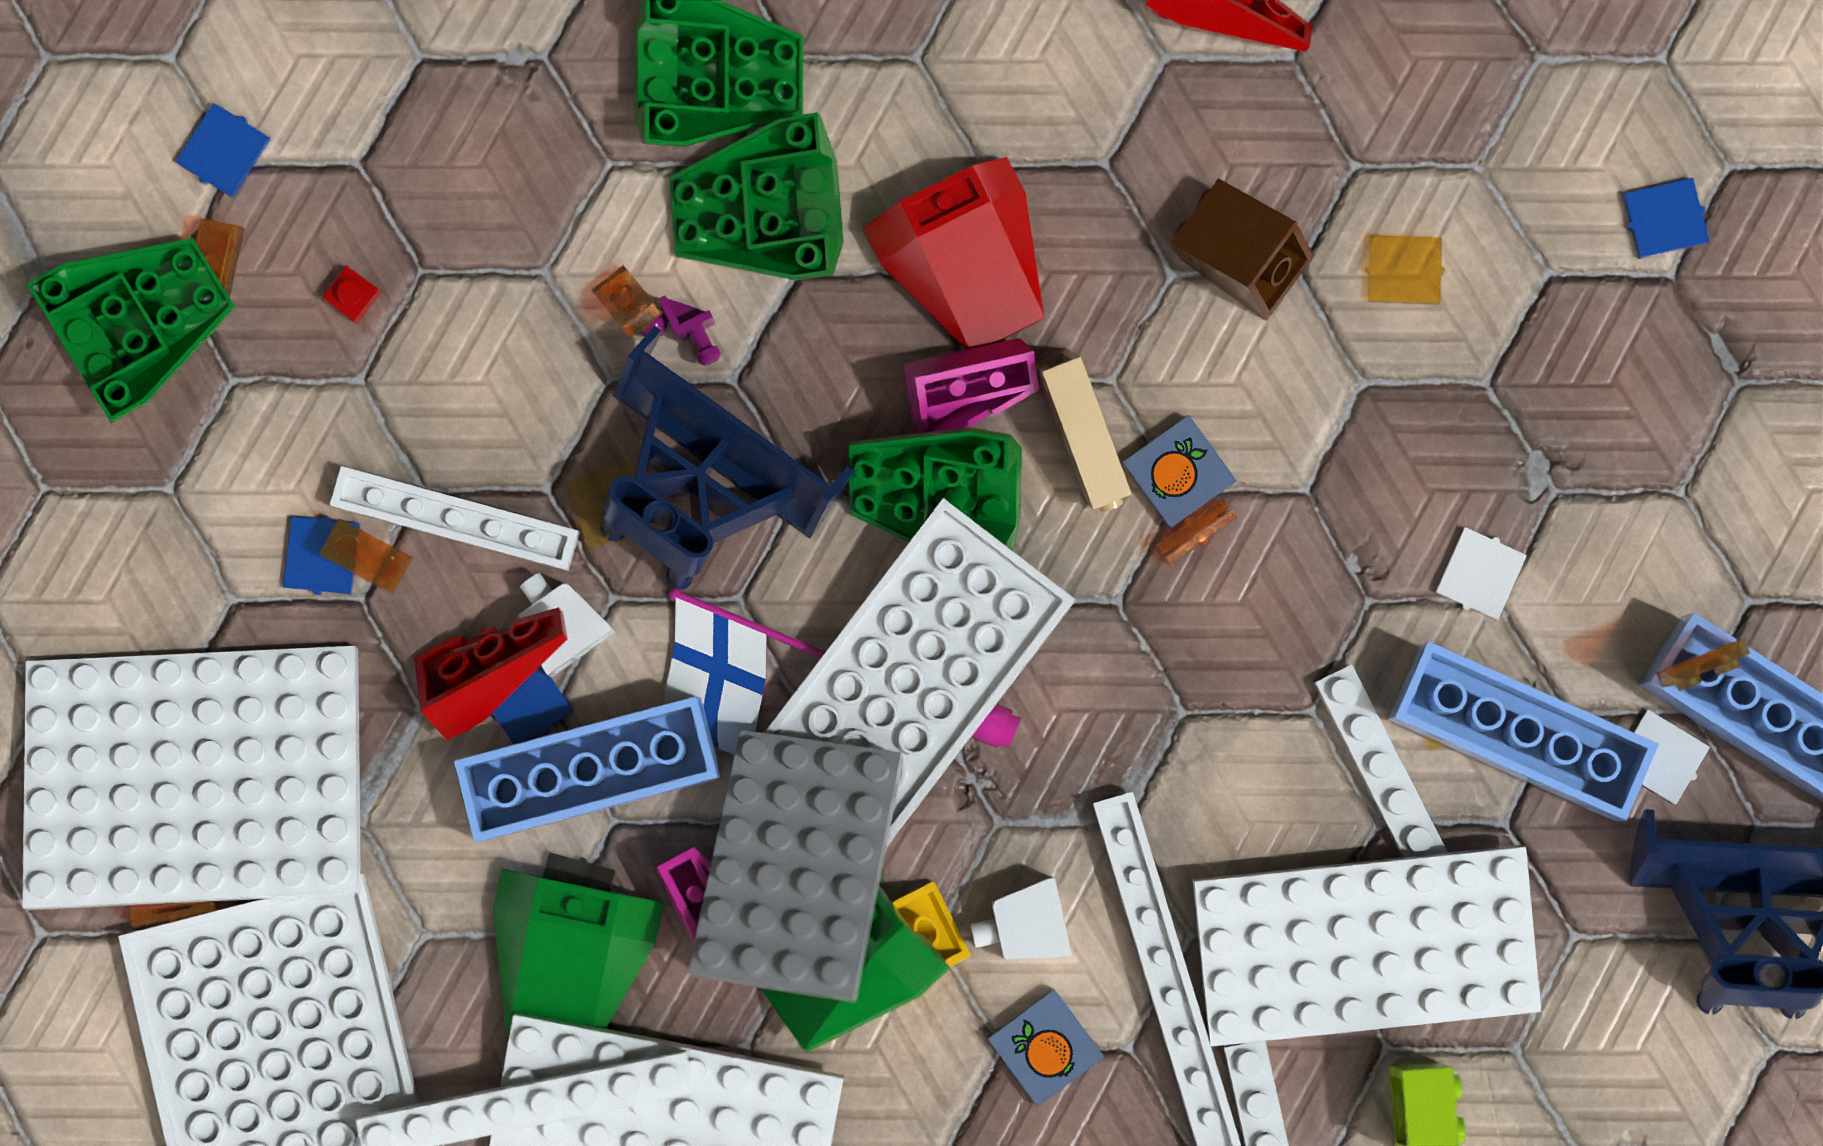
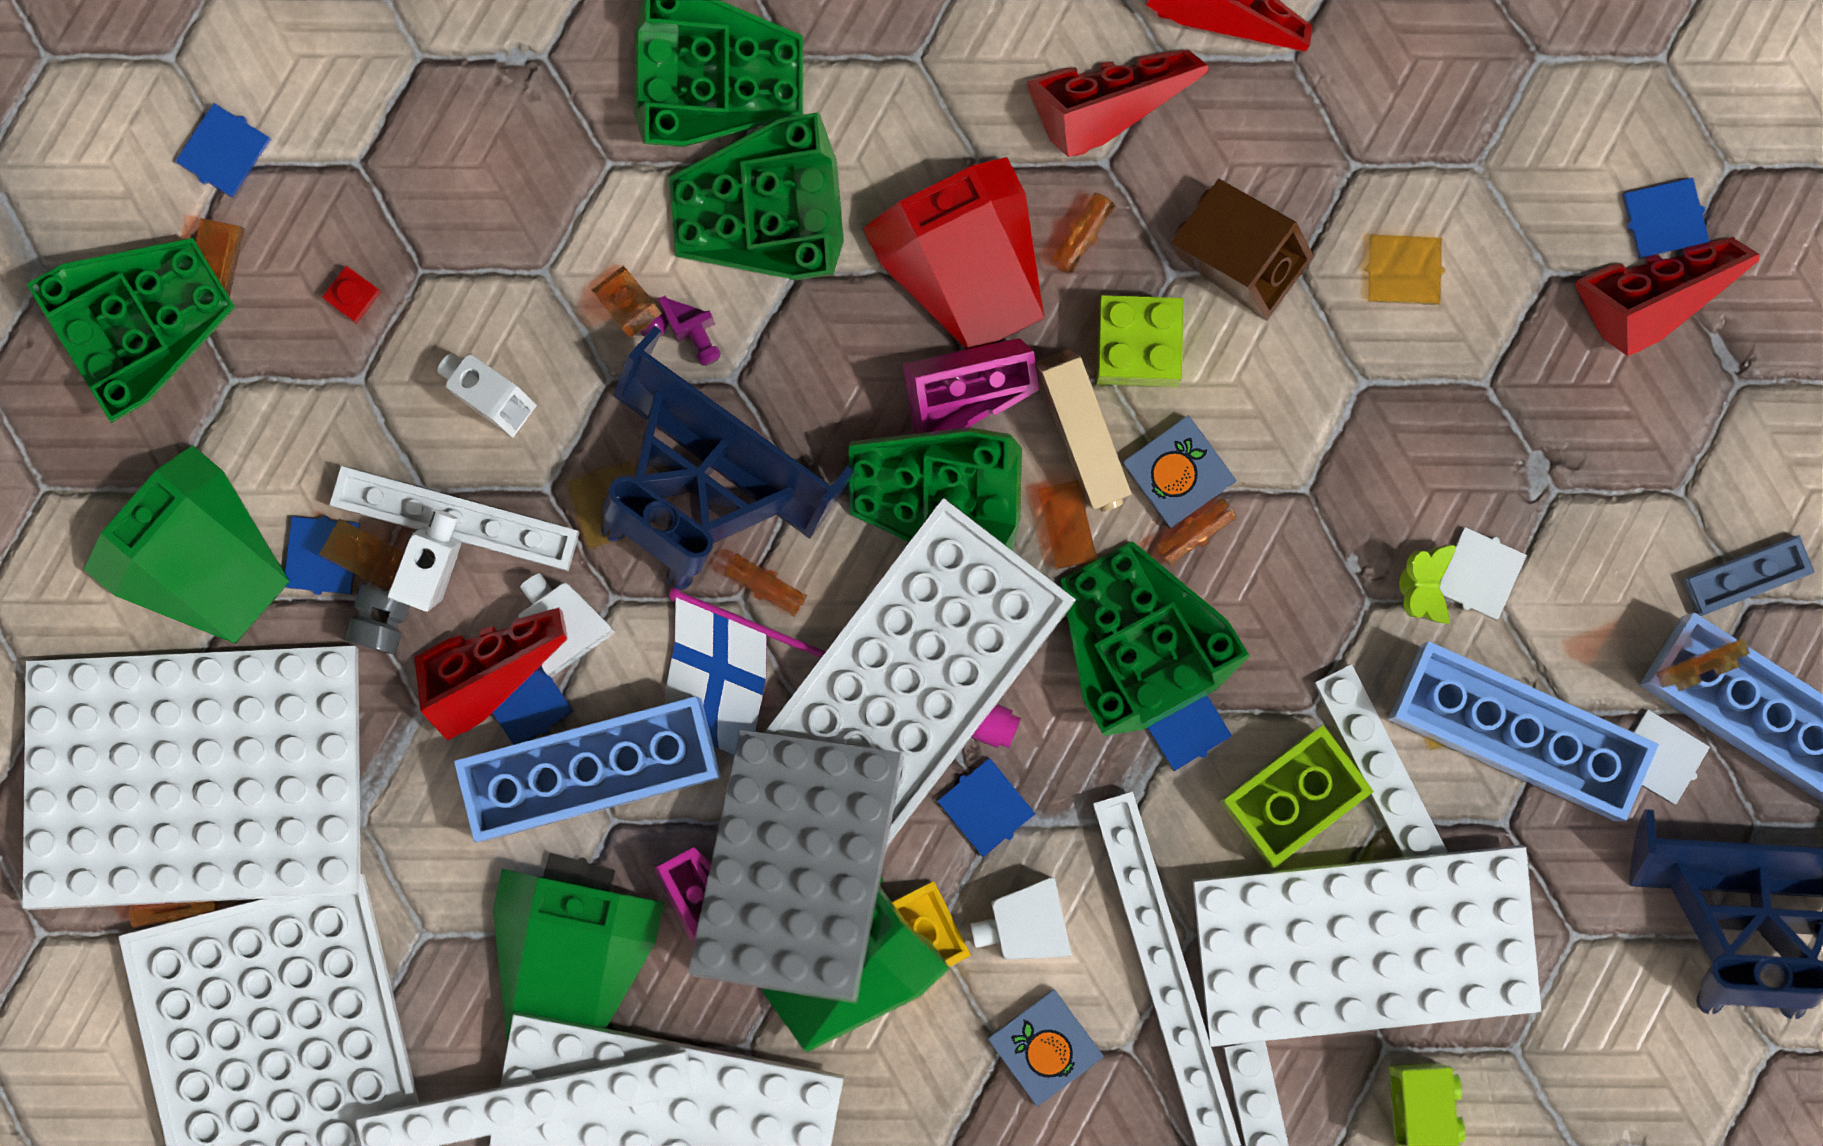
none -> green wedge [83,445,290,644]
none -> dark grey wheel [343,585,410,655]
none -> white torso [388,510,461,612]
none -> white torso [437,353,537,438]
none -> clear orange pin [724,553,808,617]
none -> blue piece [937,758,1035,857]
none -> red wedge [1027,49,1208,157]
none -> clear orange plate [1038,480,1097,570]
none -> clear orange pin [1050,192,1116,274]
none -> green wedge [1061,541,1249,736]
none -> lime brick [1096,295,1184,387]
none -> blue piece [1148,695,1232,771]
none -> lime brick [1219,725,1374,868]
none -> lime animal [1399,545,1456,624]
none -> red wedge [1576,237,1759,356]
none -> sand blue tile [1682,535,1815,616]

